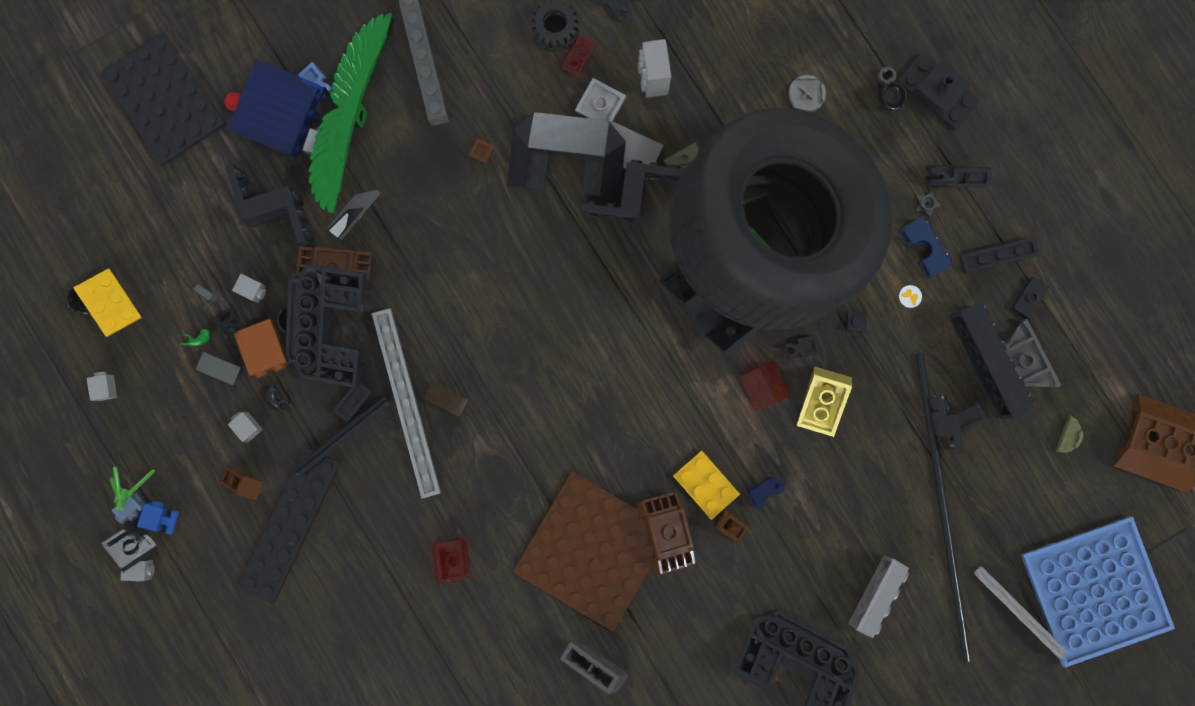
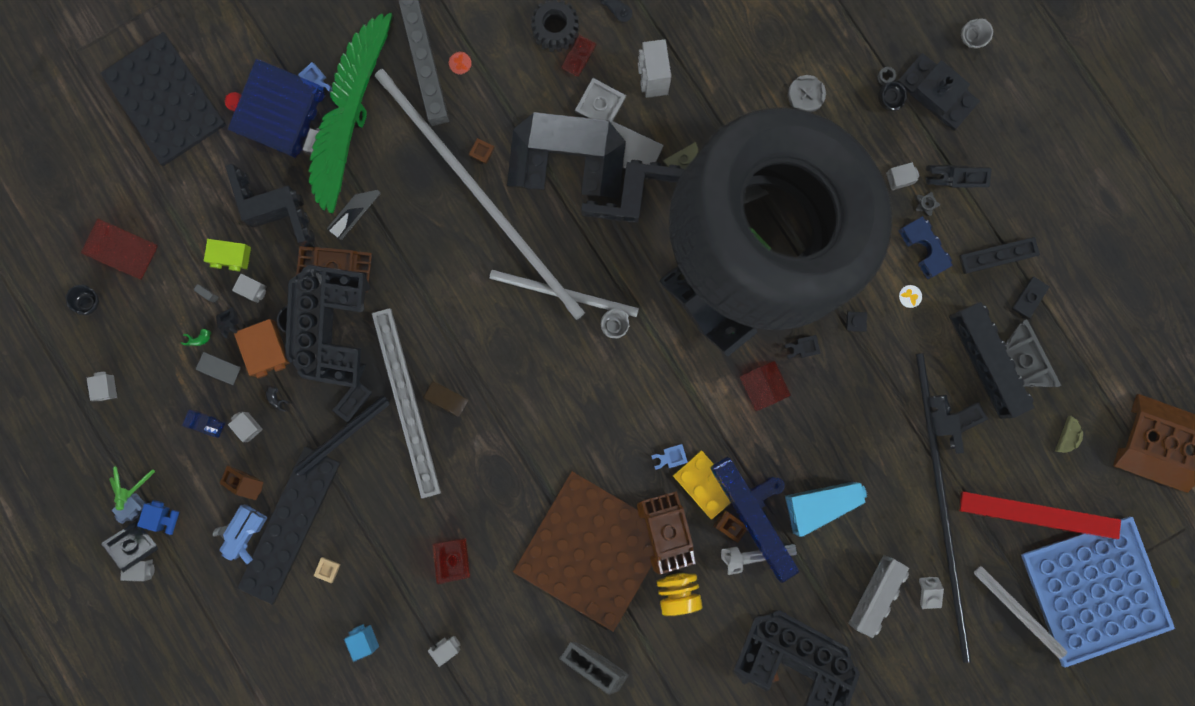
yellow plate [73,269,141,337] -> none
light yellow slope [797,366,852,437] -> none
none -> clear red slope [81,219,158,280]
none -> clear blue leg [182,410,225,438]
none -> lime piece [204,239,251,272]
none -> medium blue piece [213,505,267,564]
none -> tan plate [314,557,341,583]
none -> dark azure brick [344,624,379,662]
none -> light grey piece [375,69,585,320]
none -> light grey brick [428,636,461,667]
none -> clear red sticker [449,52,471,74]
none -> light grey piece [490,270,639,317]
none -> light grey hair [601,308,630,339]
none -> medium blue plate [651,444,688,470]
none -> yellow wheel [656,573,702,616]
none -> clear blue beam [711,457,799,583]
none -> light grey piece [721,544,797,575]
none -> medium azure slope [785,482,867,537]
none -> light grey brick [886,162,919,190]
none -> light grey bracket [919,577,944,609]
none -> red tile [959,492,1121,539]
none -> light grey hair [961,19,994,48]

